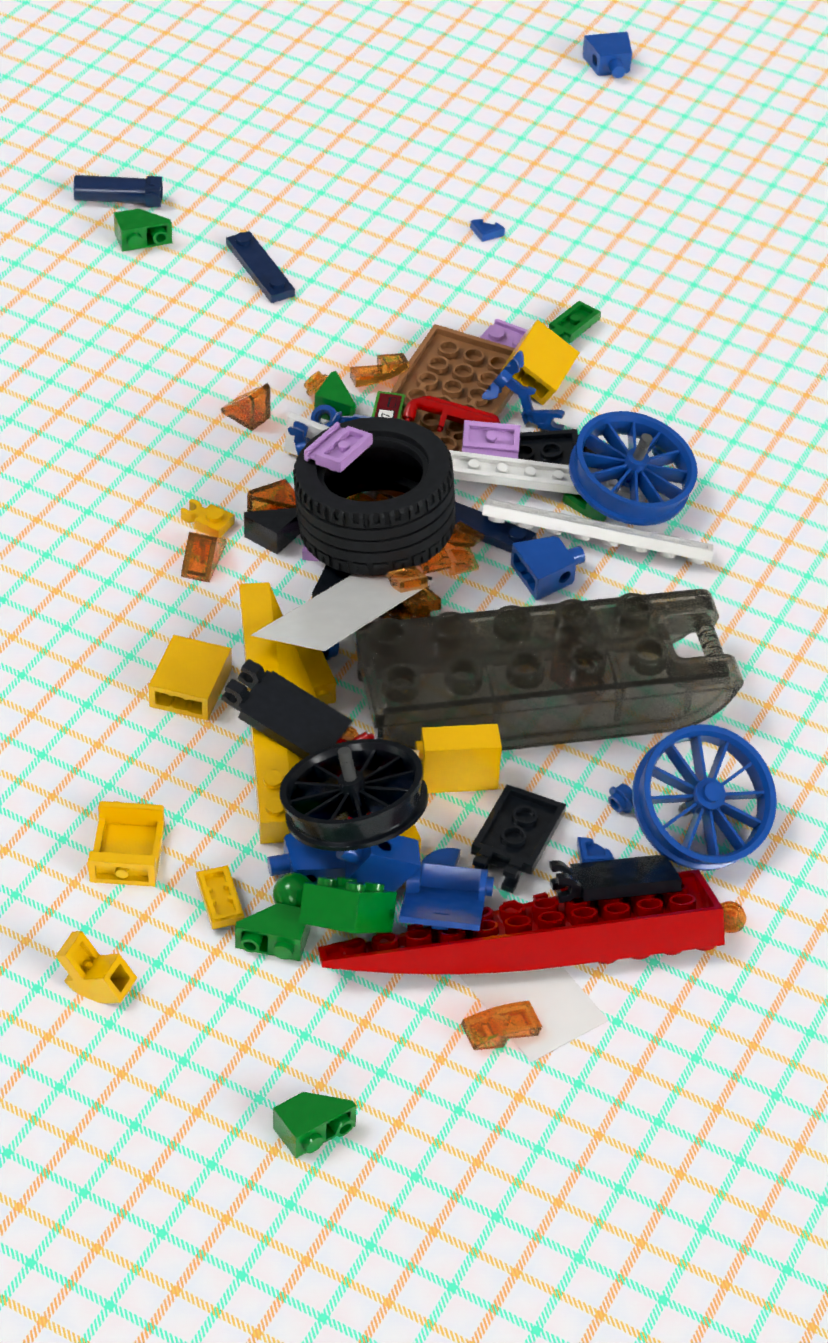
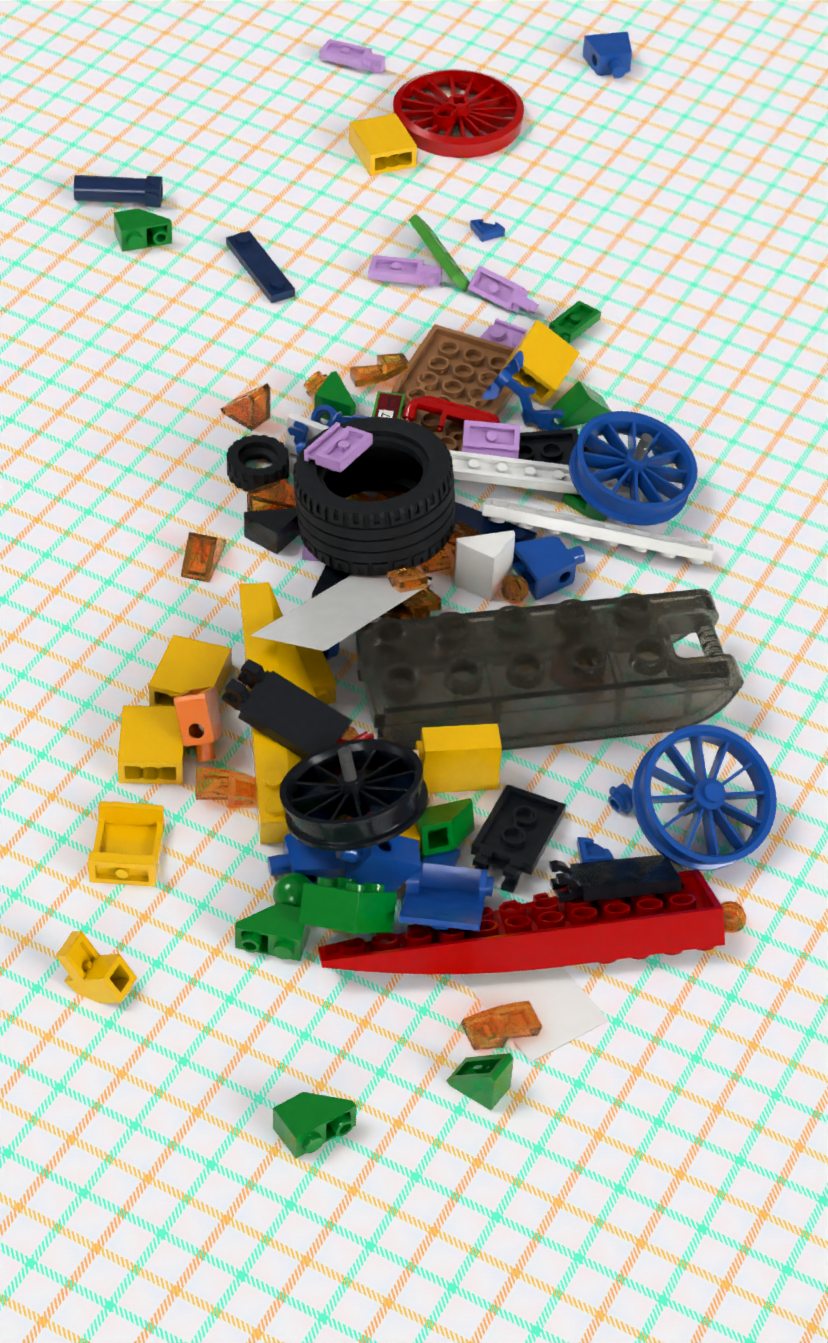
yellow plate [181,499,235,540] -> none
yellow plate [196,865,245,930] -> none
none -> yellow brick [118,705,185,784]
none -> orange torso [173,686,223,762]
none -> clear orange slope [195,767,257,808]
none -> black tyre [227,434,289,493]
none -> lavender hinge [319,39,386,73]
none -> yellow brick [349,113,417,176]
none -> lavender hinge [368,255,442,286]
none -> red piece [393,69,524,158]
none -> bright green tile [409,214,470,292]
none -> green slope [415,798,475,856]
none -> green slope [446,1053,514,1111]
none -> white slope [453,530,515,601]
none -> lavender hinge [467,265,539,314]
none -> clear orange plate [501,574,529,604]
none -> green slope [551,381,612,428]

